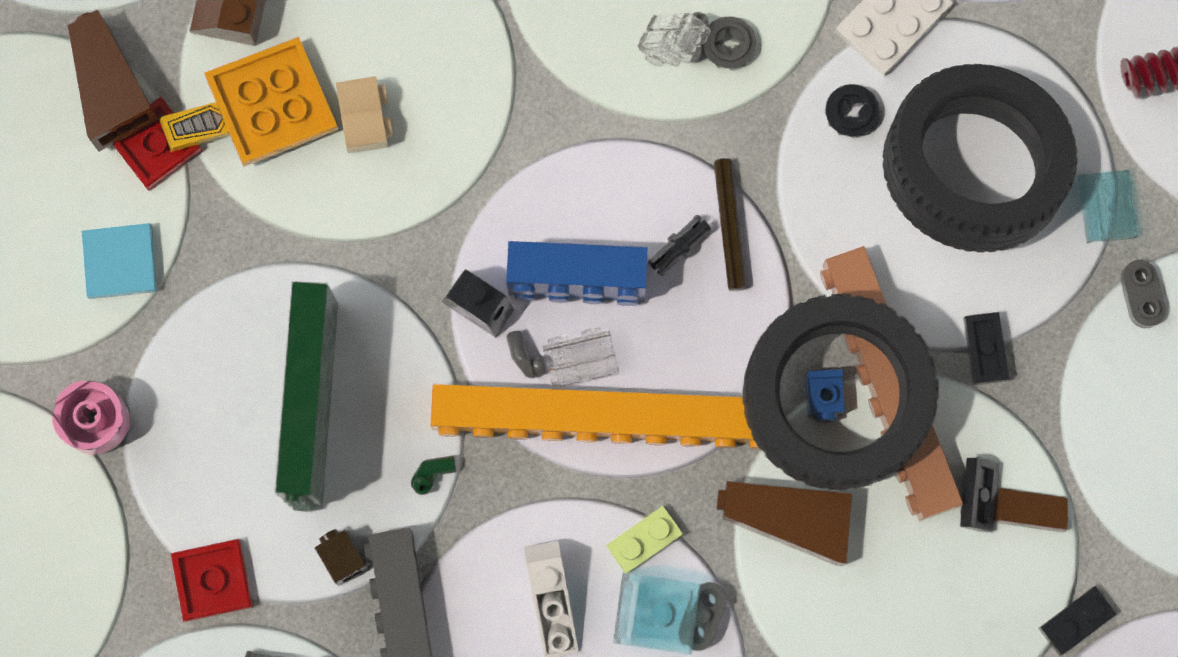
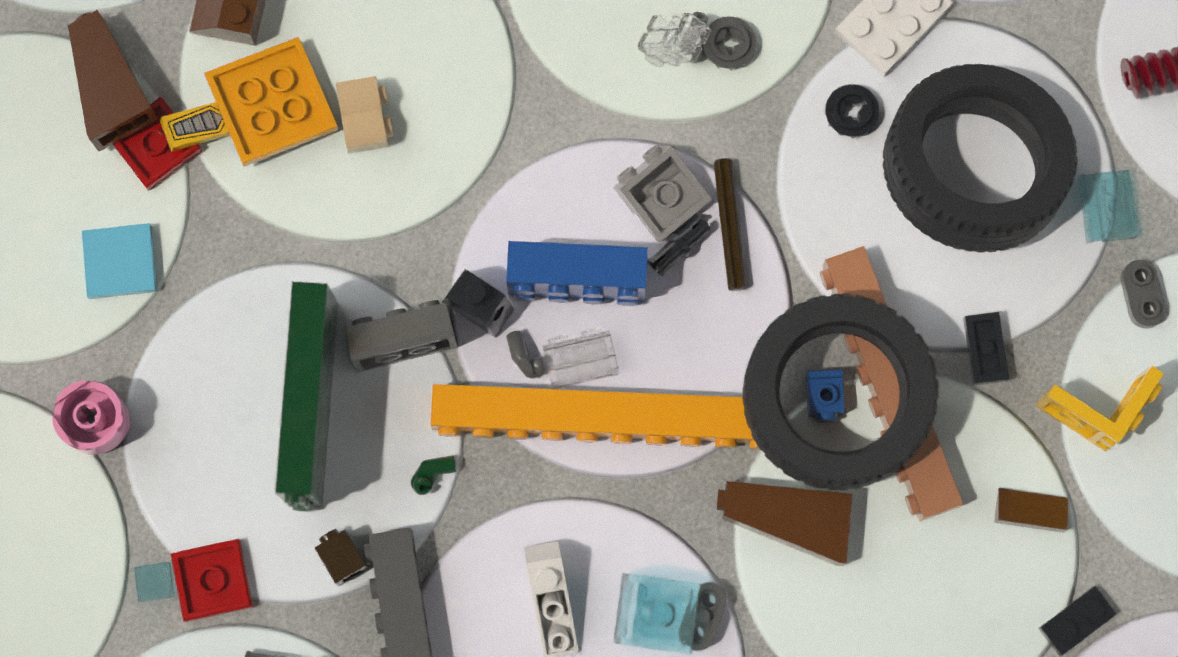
yellowish green plate [606,506,683,575] -> none
black plate [960,458,999,532] -> none
none -> clear light blue tile [134,562,175,603]
none -> dark grey slope [345,300,458,372]
none -> light grey plate [613,144,712,242]
none -> yellow bracket [1035,366,1164,451]

